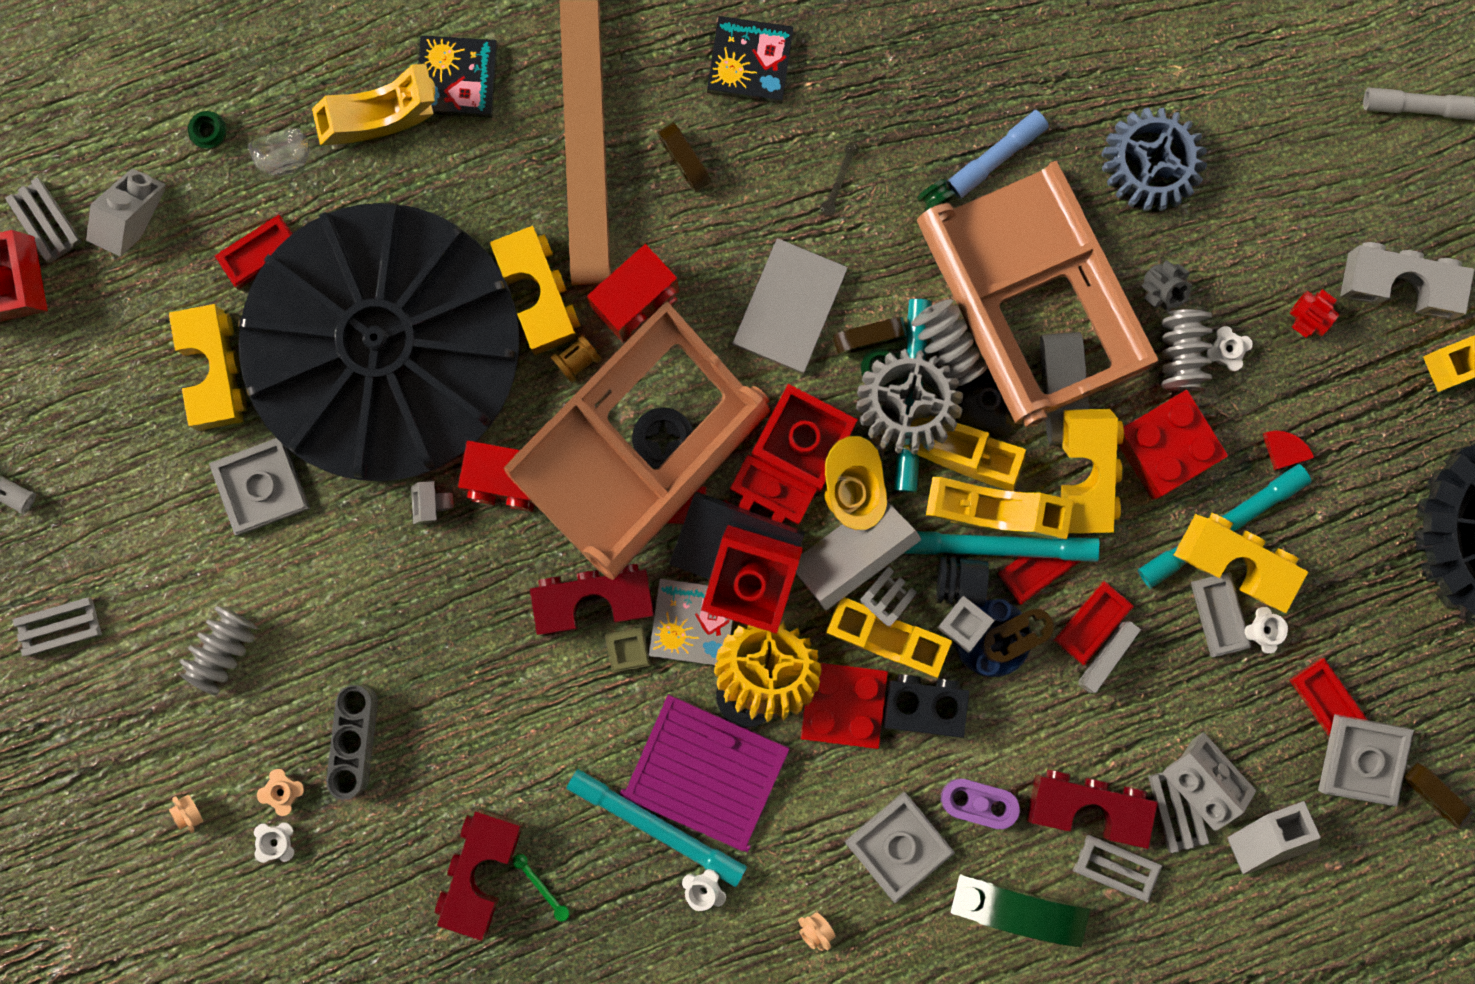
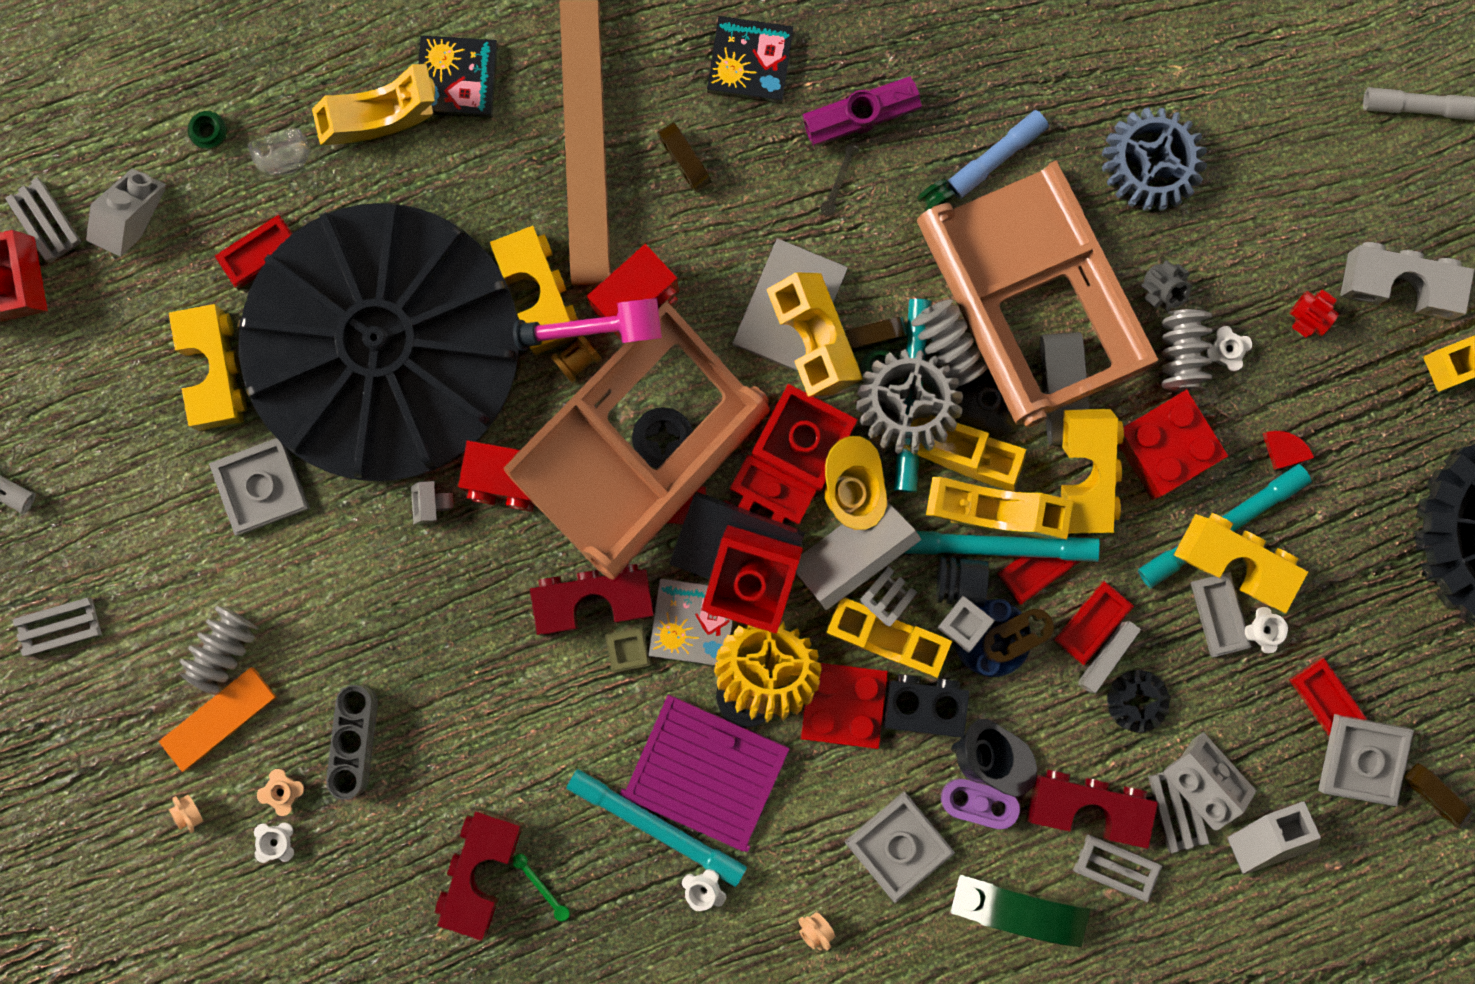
none -> orange tile [158,667,277,772]
none -> dark pink piece [513,298,662,351]
none -> yellow arch [766,272,863,397]
none -> magenta piece [802,76,922,147]
none -> black piece [951,719,1037,797]
none -> black gear [1107,670,1171,732]

